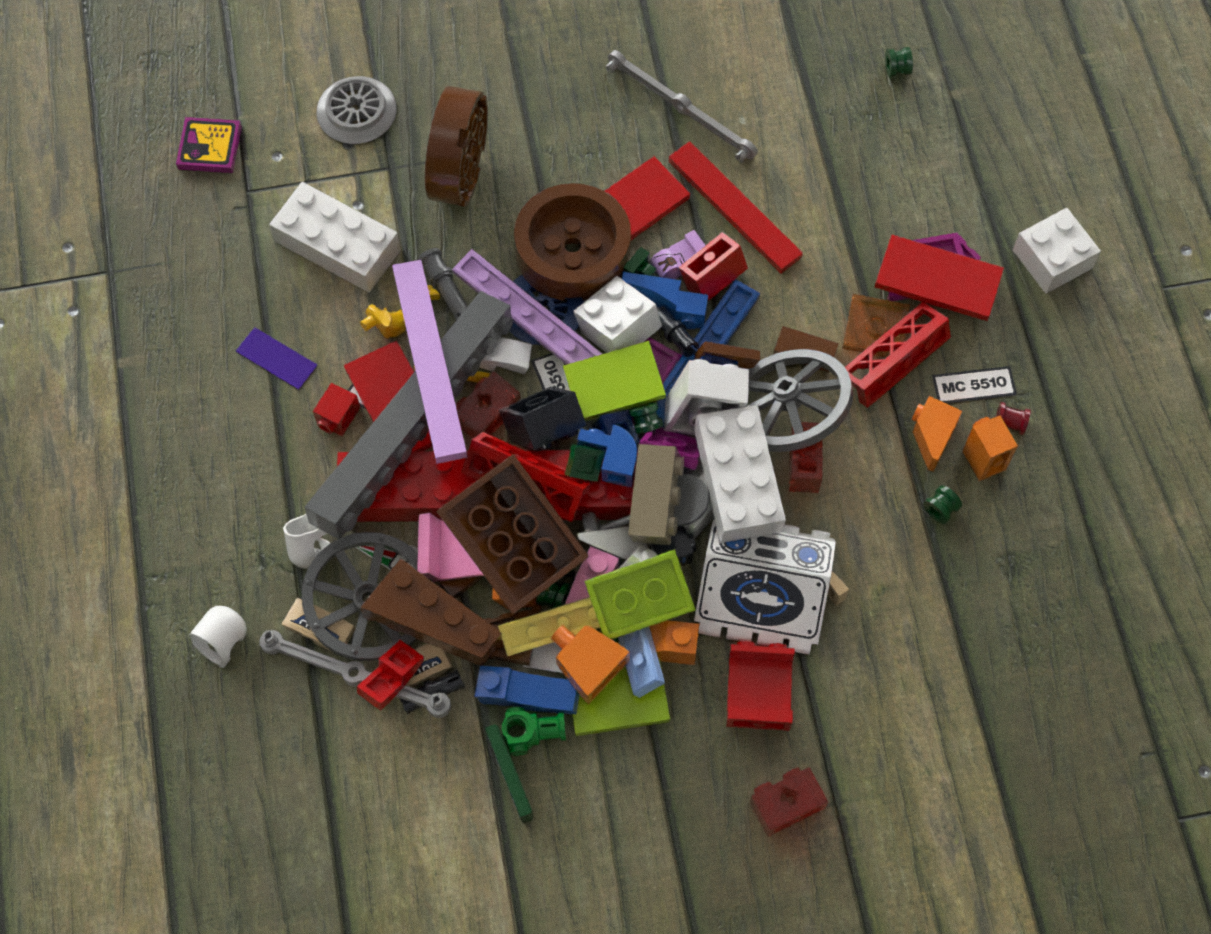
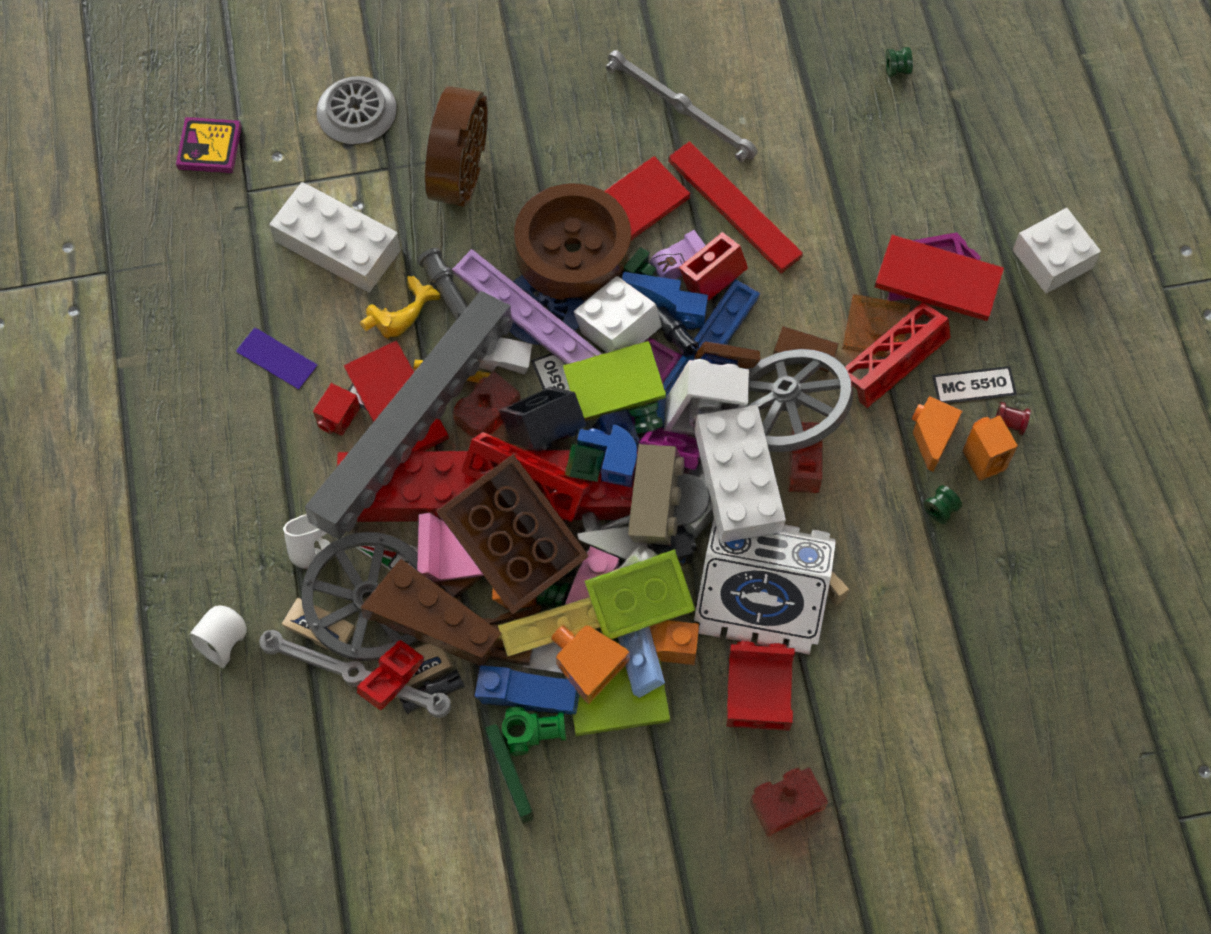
lavender tile [392,260,467,464] -> none

